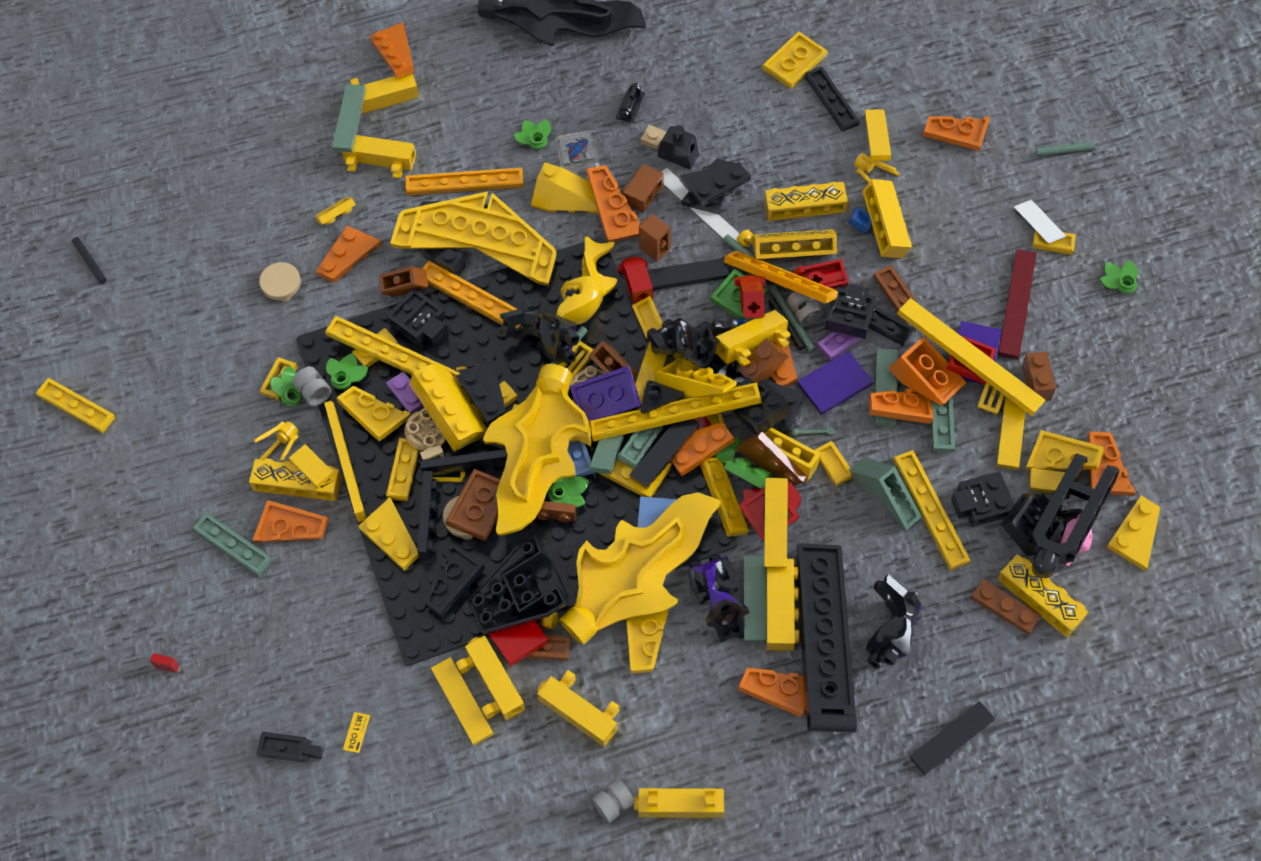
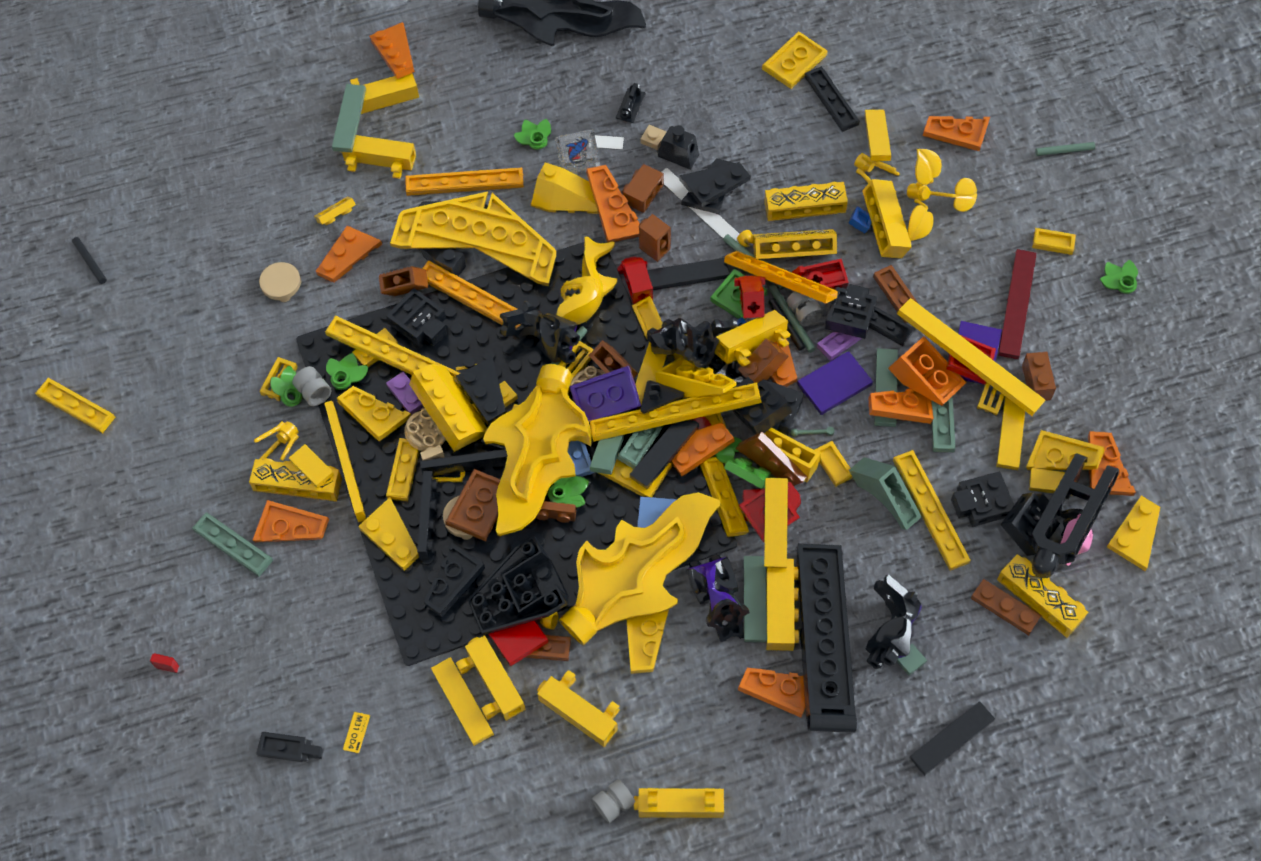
white sticker [1014,200,1066,244] -> none
none -> white sticker [589,135,624,149]
none -> sand green tile [896,644,927,676]
none -> yellow plant [907,149,977,241]

